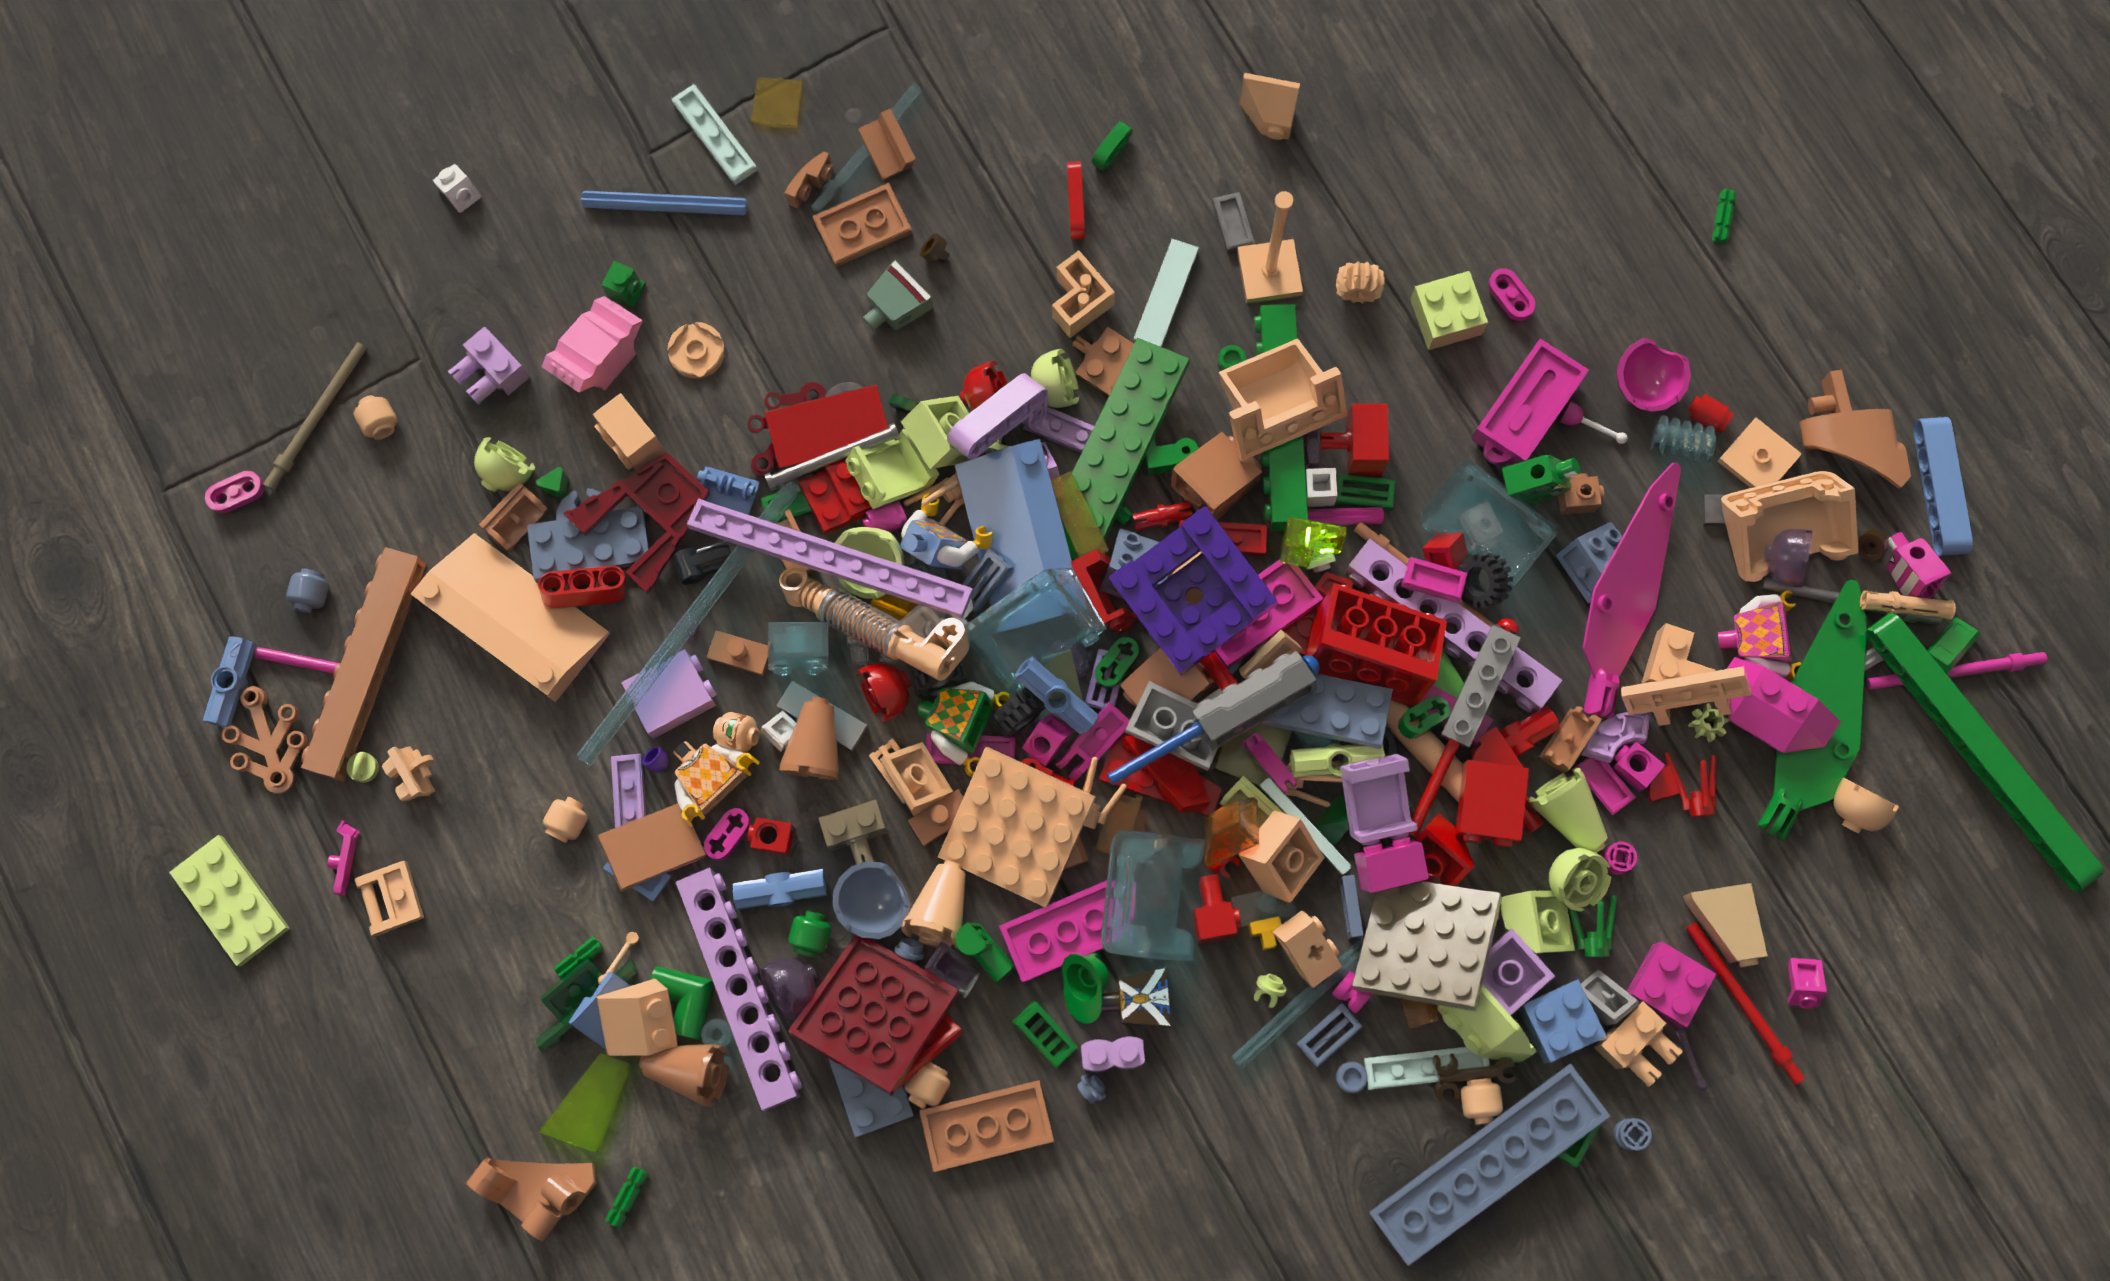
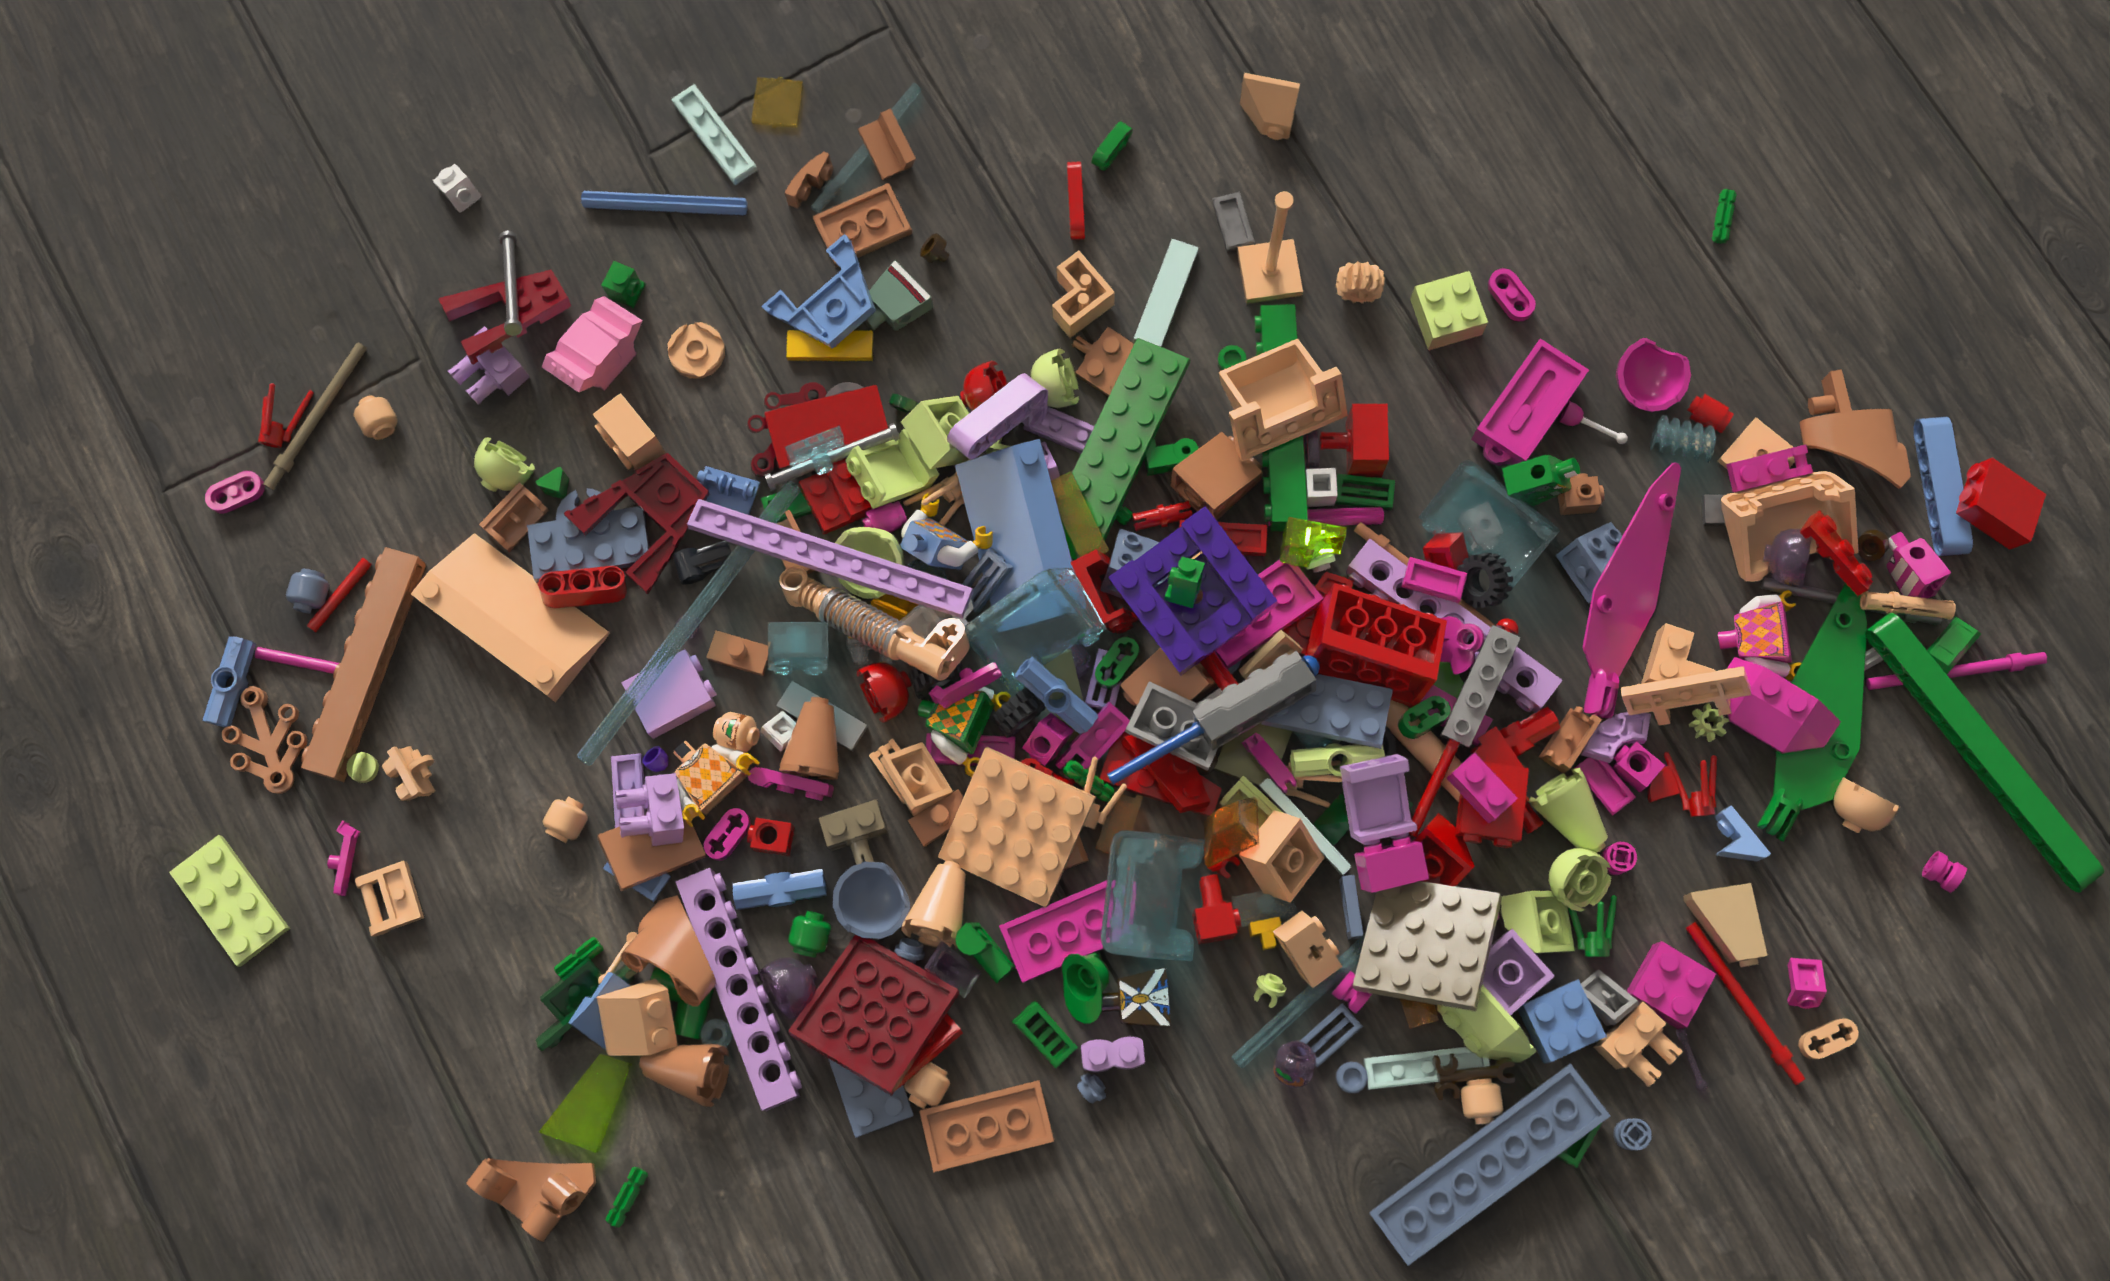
none -> red plant [258,383,314,448]
none -> red bar [306,558,372,632]
none -> dark red wing [438,270,571,365]
none -> flat silver bar [499,231,522,336]
none -> lavender brick [615,773,684,846]
none -> nougat panel [620,895,716,1006]
none -> dark pink hinge [747,767,834,801]
none -> medium blue wing [762,234,876,349]
none -> clear light blue tile [785,426,845,475]
none -> yellow tile [786,330,873,361]
none -> dark pink piece [928,662,1002,709]
none -> green axle [1063,760,1115,802]
none -> green brick [1164,557,1205,608]
none -> clear purple head [1273,1041,1316,1088]
none -> dark pink plate [1440,616,1484,675]
none -> dark pink brick [1446,753,1518,823]
none -> light blue slope [1714,805,1771,861]
none -> dark pink plate [1726,444,1813,492]
none -> light nougat beam [1799,1018,1859,1060]
none -> red wing [1800,510,1873,596]
none -> dark pink wheel [1922,851,1967,893]
none -> red brick [1956,457,2046,550]

